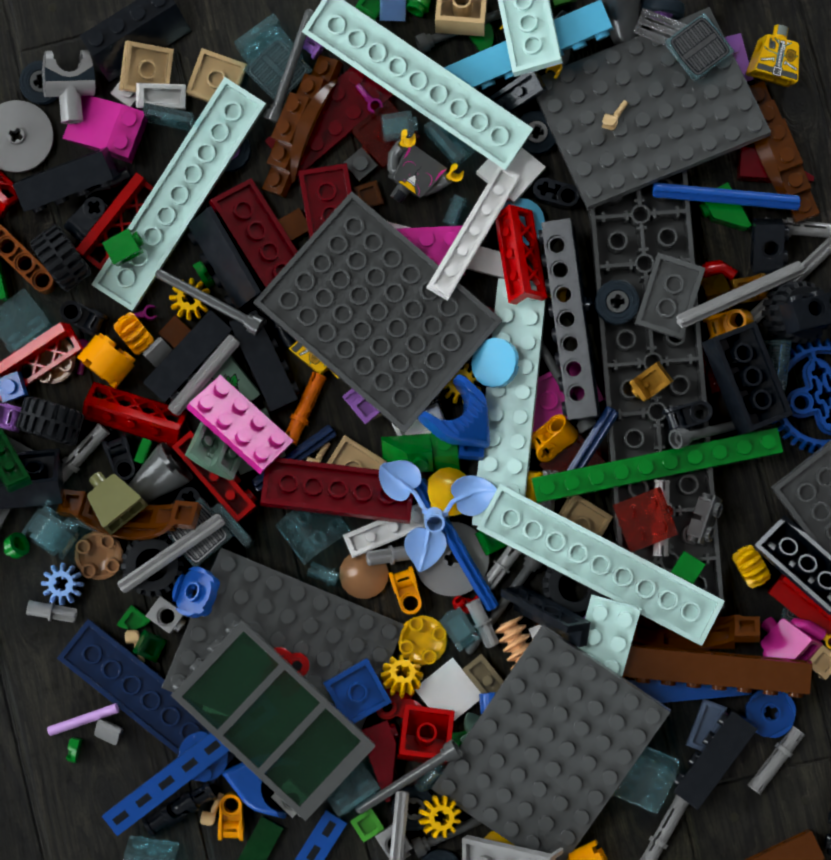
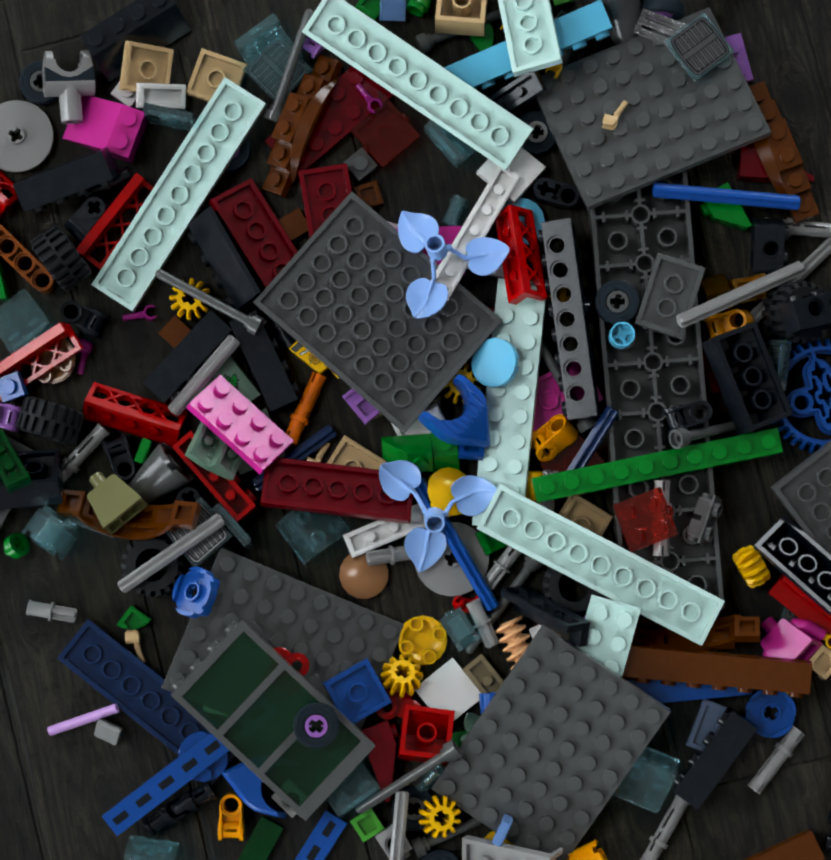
light blue gear [41,563,84,605] -> none
green tile [66,737,83,763] -> none
medium nougat dish [75,531,123,580] -> none
light orange brick [77,333,136,389] -> none
green brick [102,229,144,267] -> none
light orange gear [114,312,154,355] -> none
dark green tile [133,629,167,663] -> none
light grey slope [143,337,173,368] -> none
light grey brick [146,596,187,634] -> none
green tile [193,261,215,289] -> none
tan hand [200,792,224,826] -> none
clear light blue pin [307,561,340,587] -> none
clear light blue brick [380,110,418,143] -> none
dark grey torso [387,129,464,204] -> none
light orange piece [388,566,422,616] -> none
pearl gold bracket [629,361,673,402] -> none
green tile [670,551,705,584] -> none
red arm [702,260,737,280] -> none
yellow torso [745,25,799,87] -> none
none -> black bush [293,702,339,749]
none -> light blue plant [398,210,510,319]
none -> medium blue tile [492,813,513,847]
none -> medium azure wheel [608,322,635,350]

